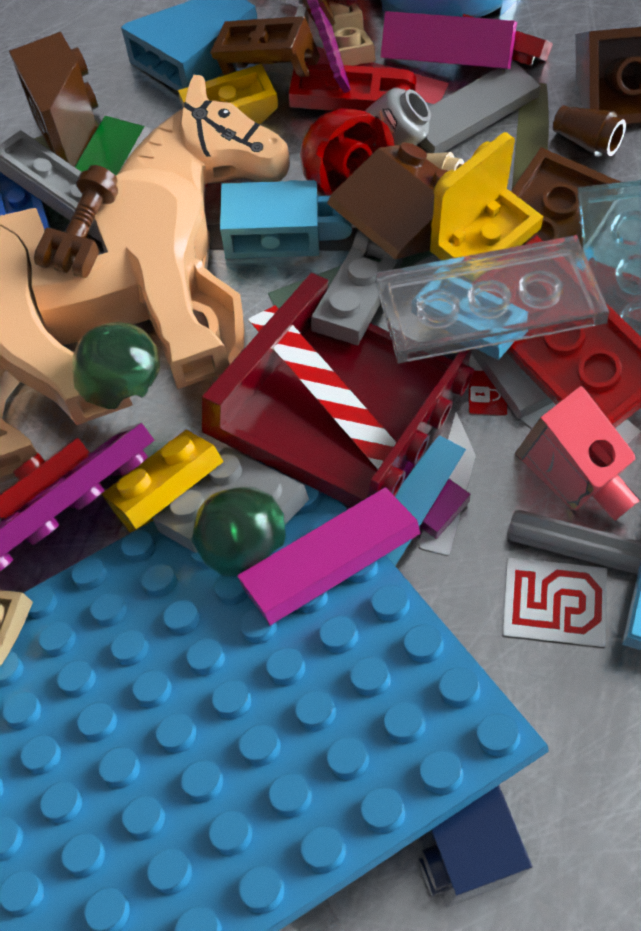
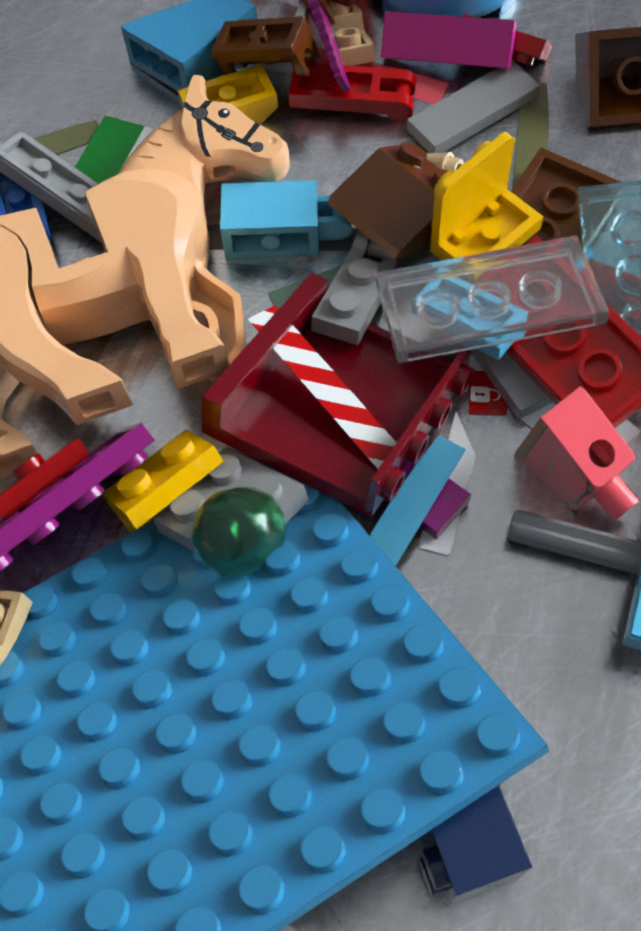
reddish brown slope [9,31,98,167] -> none
reddish brown hinge [34,165,118,278] -> none
clear green hair [72,321,160,409] -> none
dark pink tile [237,487,421,626] -> none
red cylinder [300,108,394,196] -> none
light grey head [365,88,431,147] -> none
white sticker [503,557,607,647] -> none
reddish brown cone [553,105,626,157] -> none

